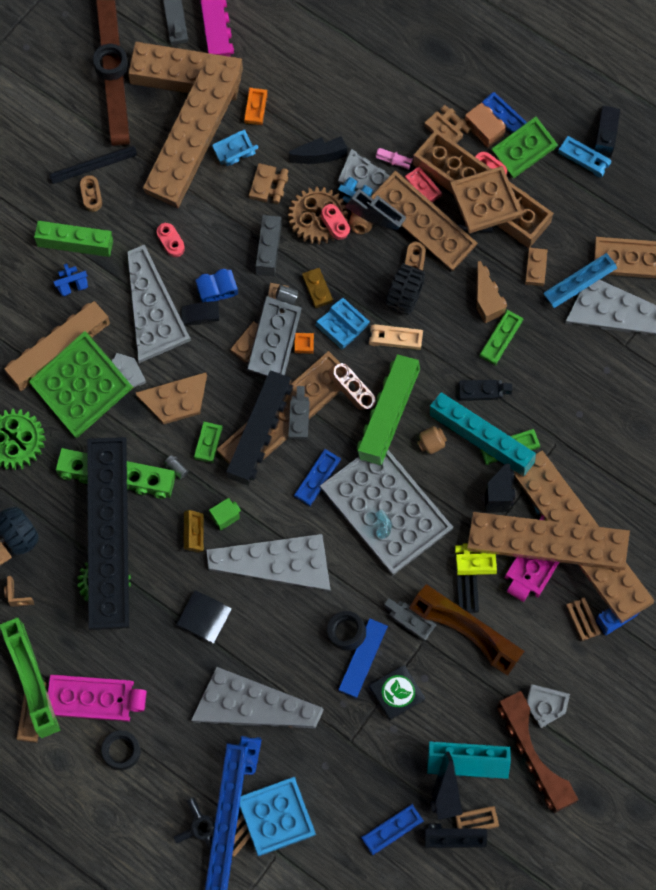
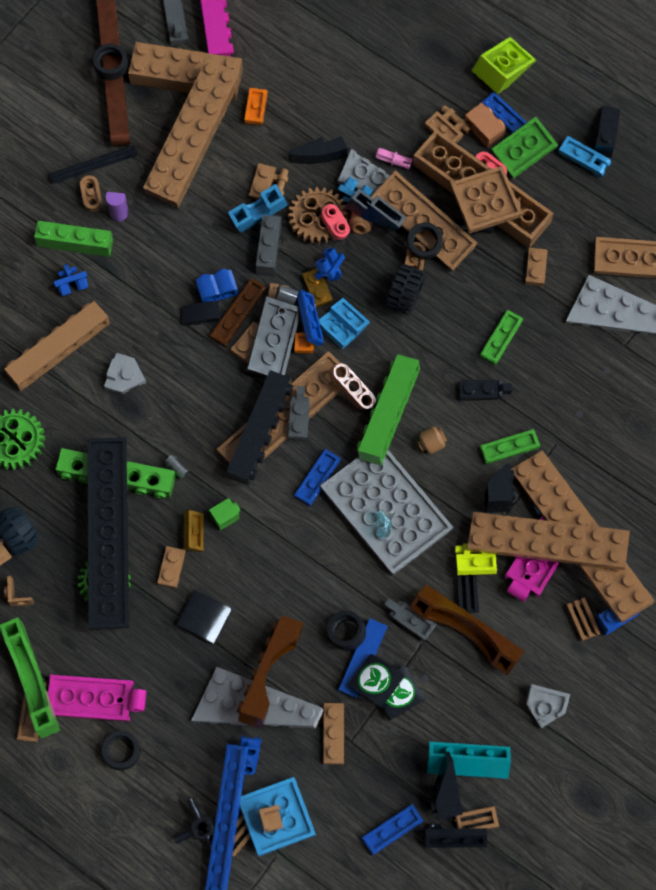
bright green plate [29,331,134,438] -> none
light grey wing [128,245,191,363] -> none
medium nougat wing [136,373,207,424] -> none
coral plate [157,223,185,257] -> none
bright green plate [194,422,223,463] -> none
light grey wing [206,534,331,592] -> none
dark azure bracket [211,129,259,166] -> none
light nougat plate [369,324,423,350] -> none
coral plate [405,166,442,202] -> none
teal brick [430,392,536,477] -> none
medium nougat slope [476,261,507,323] -> none
copper arch [497,691,578,813] -> none
dark azure plate [544,253,617,308] -> none
none -> medium lavender brick [106,192,128,222]
none -> medium nougat plate [158,546,186,589]
none -> reddish brown tile [210,278,267,347]
none -> dark azure arch [228,184,288,233]
none -> reddish brown arch [237,615,304,730]
none -> medium nougat panel [258,805,283,834]
none -> blue tile [297,290,324,346]
none -> blue hips [315,248,345,281]
none -> medium nougat plate [324,703,344,765]
none -> slope [348,654,405,708]
none -> black tyre [407,222,443,260]
none -> lime slope [472,37,536,94]

